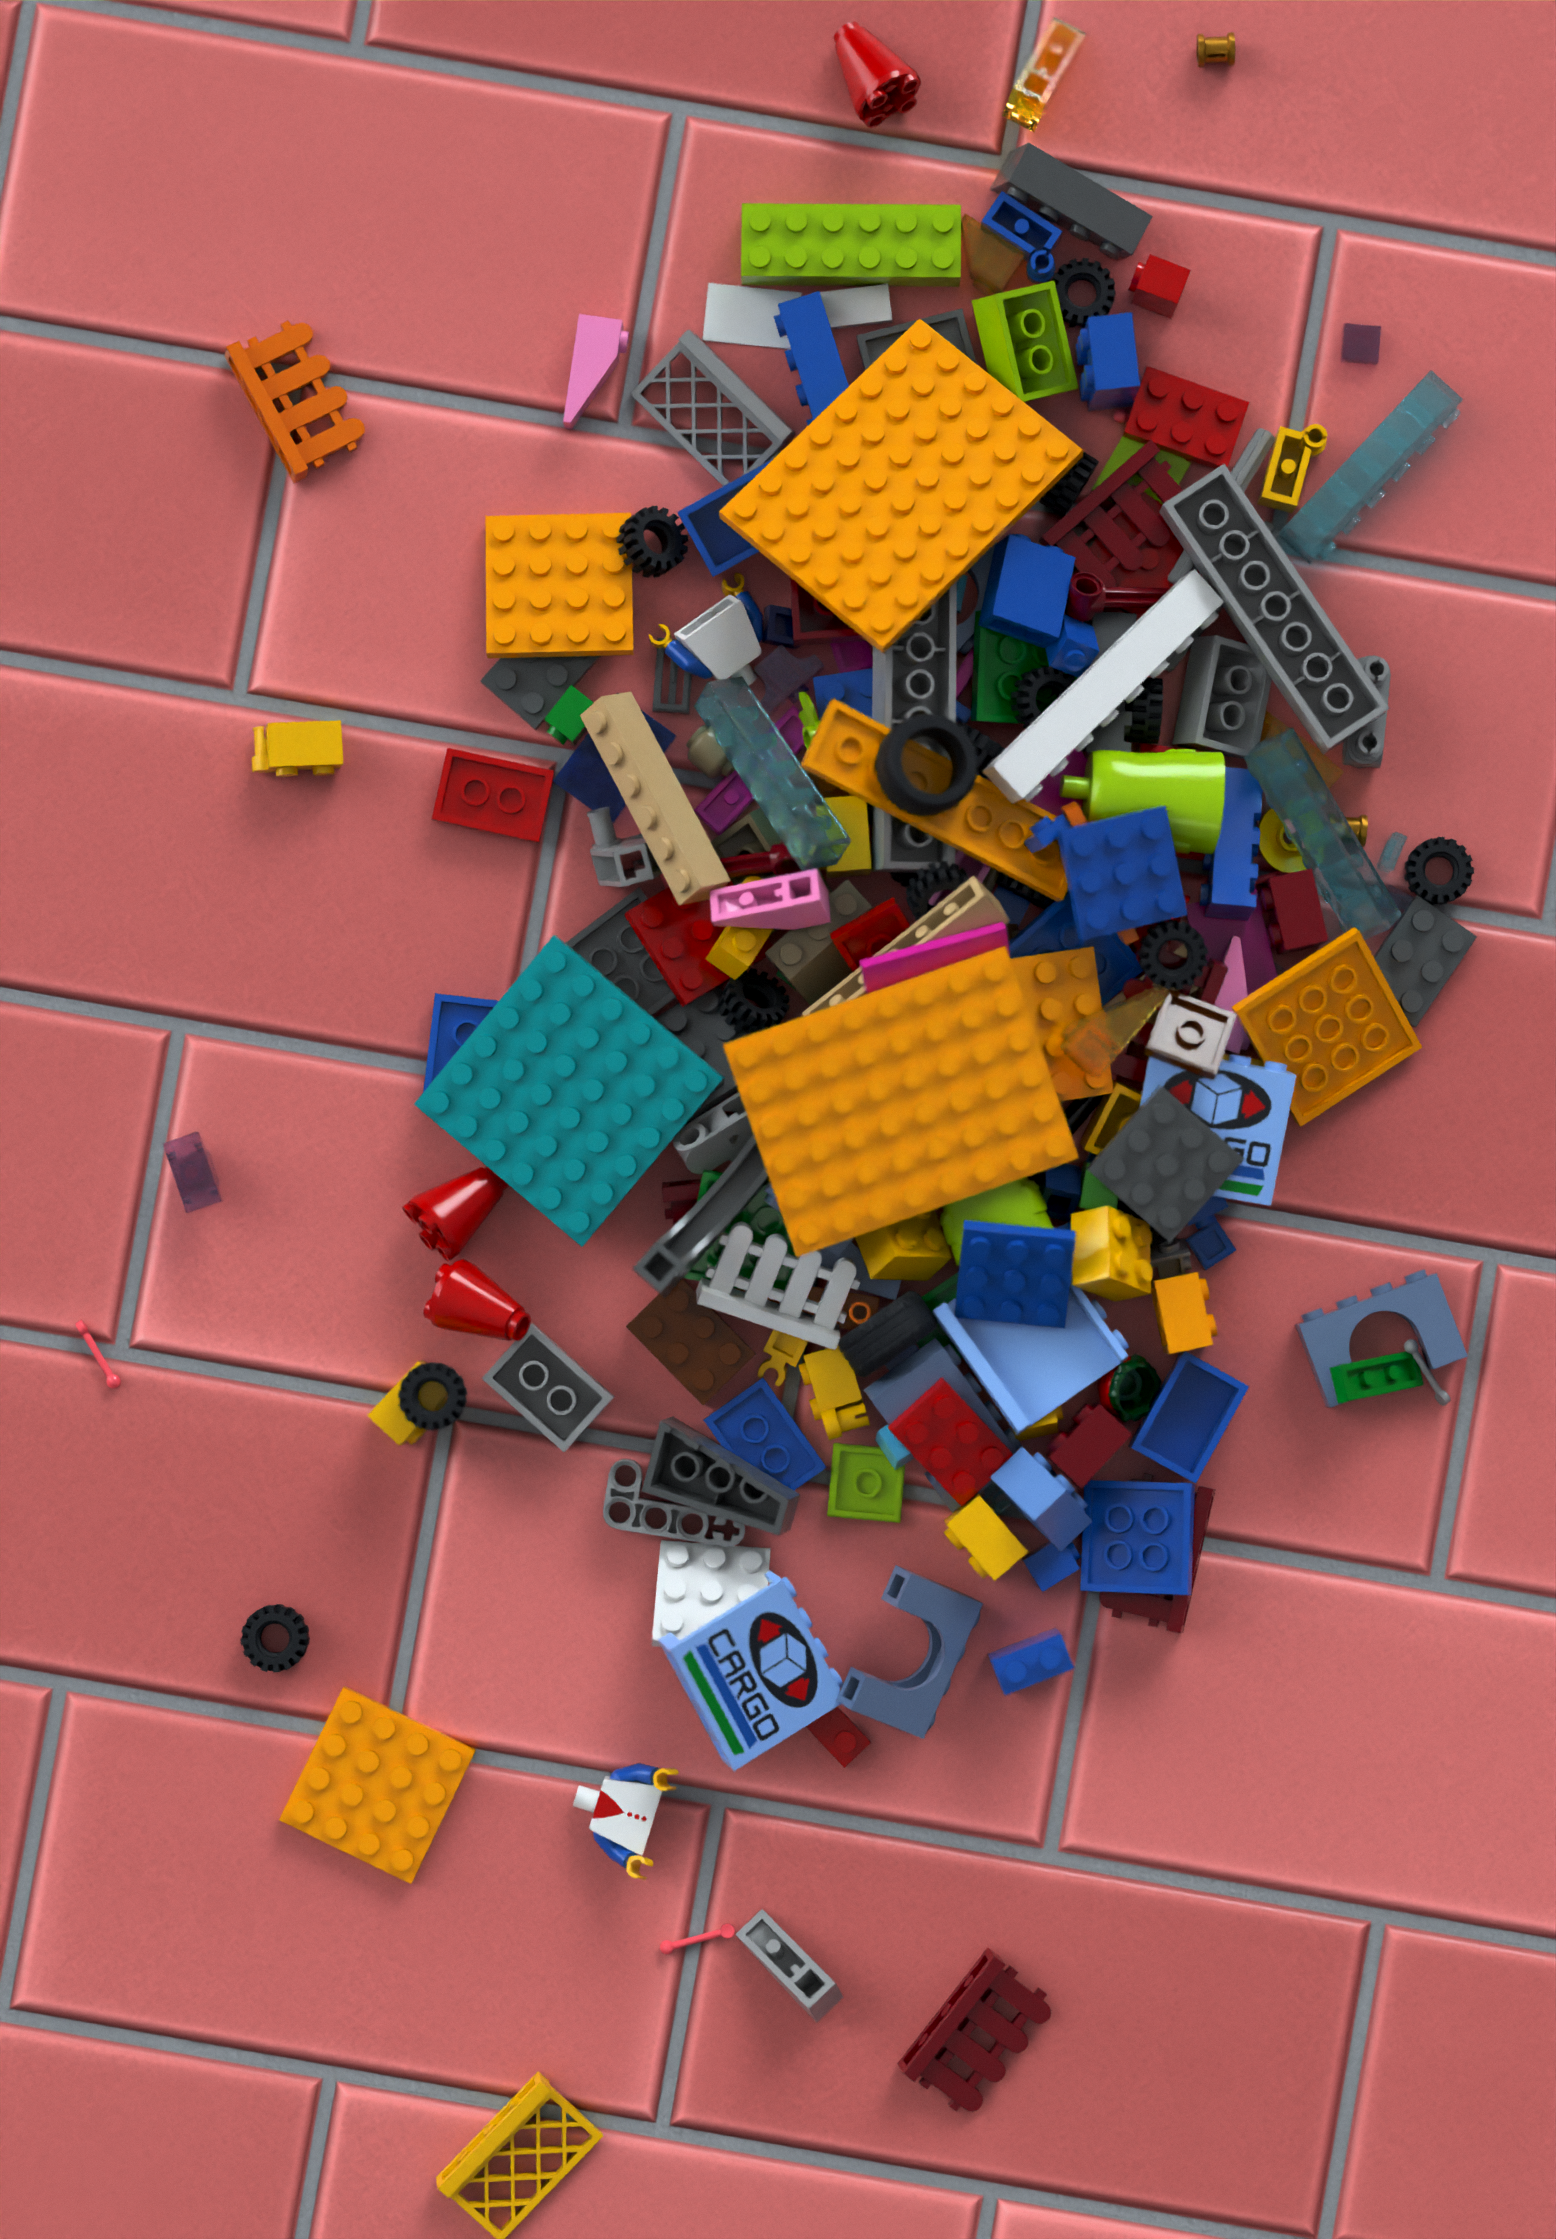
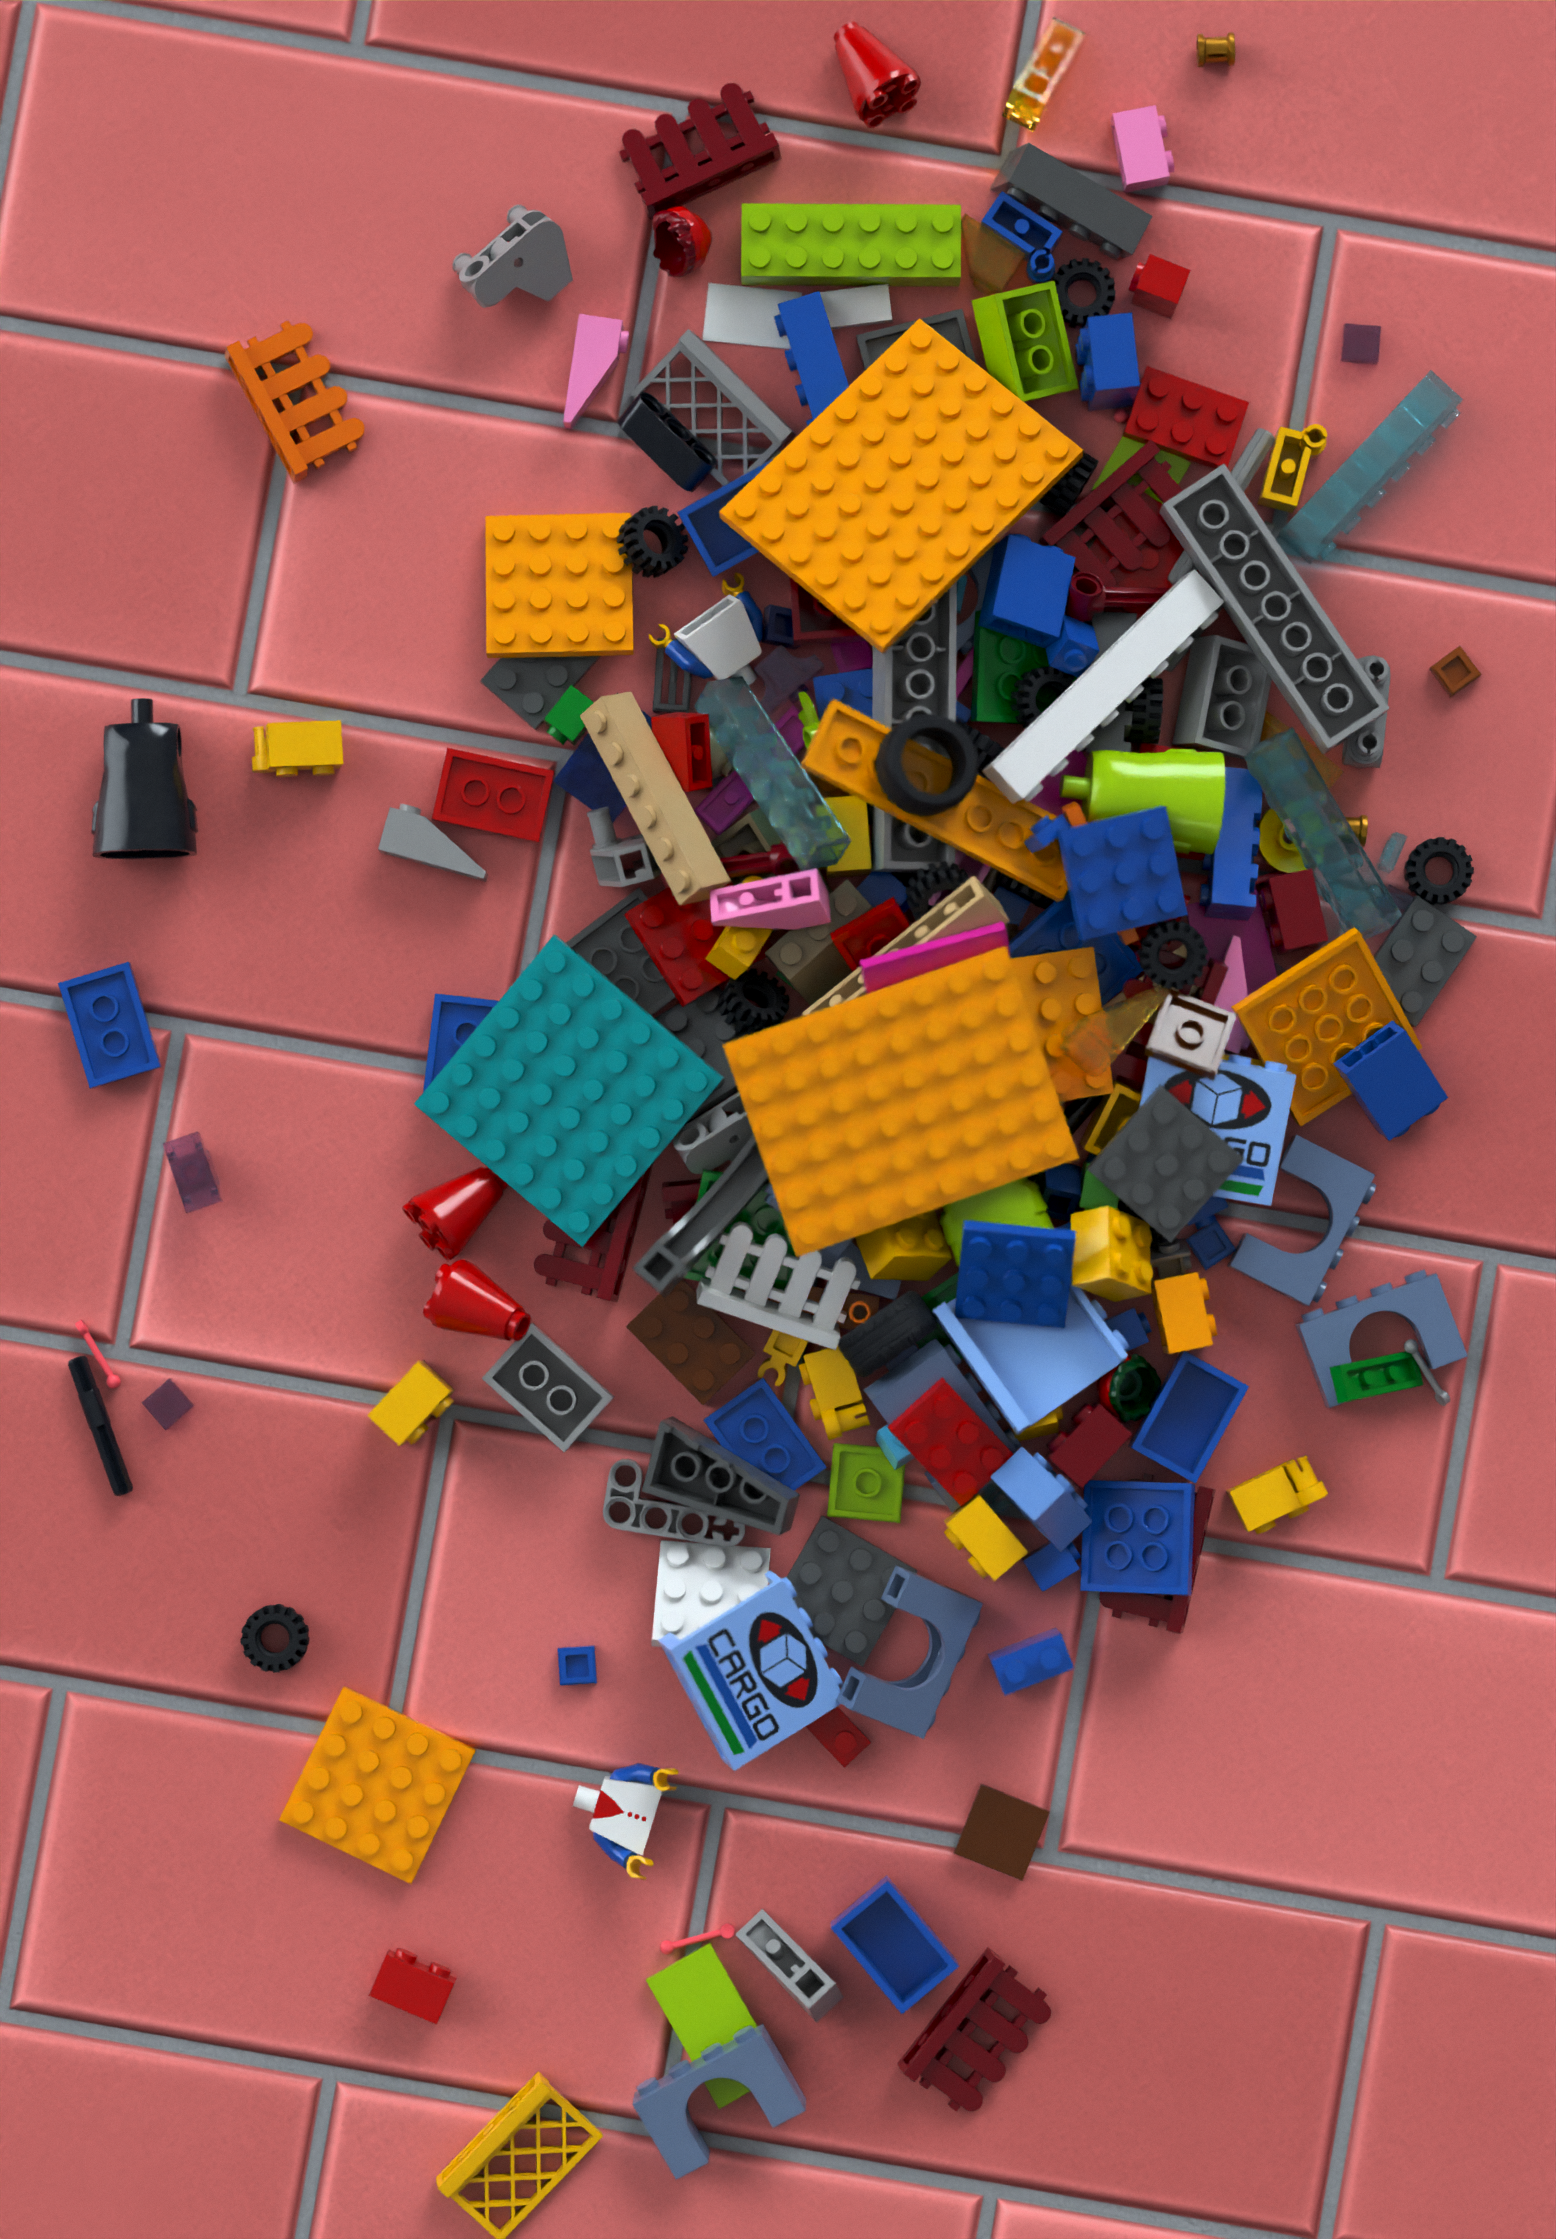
black tyre [398,1363,467,1430] -> none
none -> blue plate [58,962,162,1089]
none -> black axle [68,1356,133,1496]
none -> black torso [91,698,198,859]
none -> clear purple tile [142,1378,194,1430]
none -> red brick [369,1948,457,2025]
none -> light grey slope [378,804,488,882]
none -> light grey piece [452,205,573,308]
none -> dark red fence [534,1163,654,1303]
none -> blue tile [558,1645,597,1686]
none -> black beam [618,392,717,492]
none -> dark red fence [619,83,781,220]
none -> sand blue arch [632,2024,806,2180]
none -> lime tile [646,1942,758,2109]
none -> red brick [651,712,713,792]
none -> dark red hair [652,206,712,278]
none -> dark grey plate [786,1515,917,1667]
none -> blue piece [830,1875,959,2014]
none -> blue brick [856,872,909,914]
none -> reddish brown tile [954,1784,1050,1881]
none -> blue brick [1103,1308,1152,1352]
none -> bright pink brick [1110,105,1174,193]
none -> yellow hinge [1226,1455,1328,1534]
none -> sand blue arch [1227,1135,1377,1306]
none -> blue brick [1333,1021,1448,1141]
none -> dark orange tile [1429,646,1481,698]

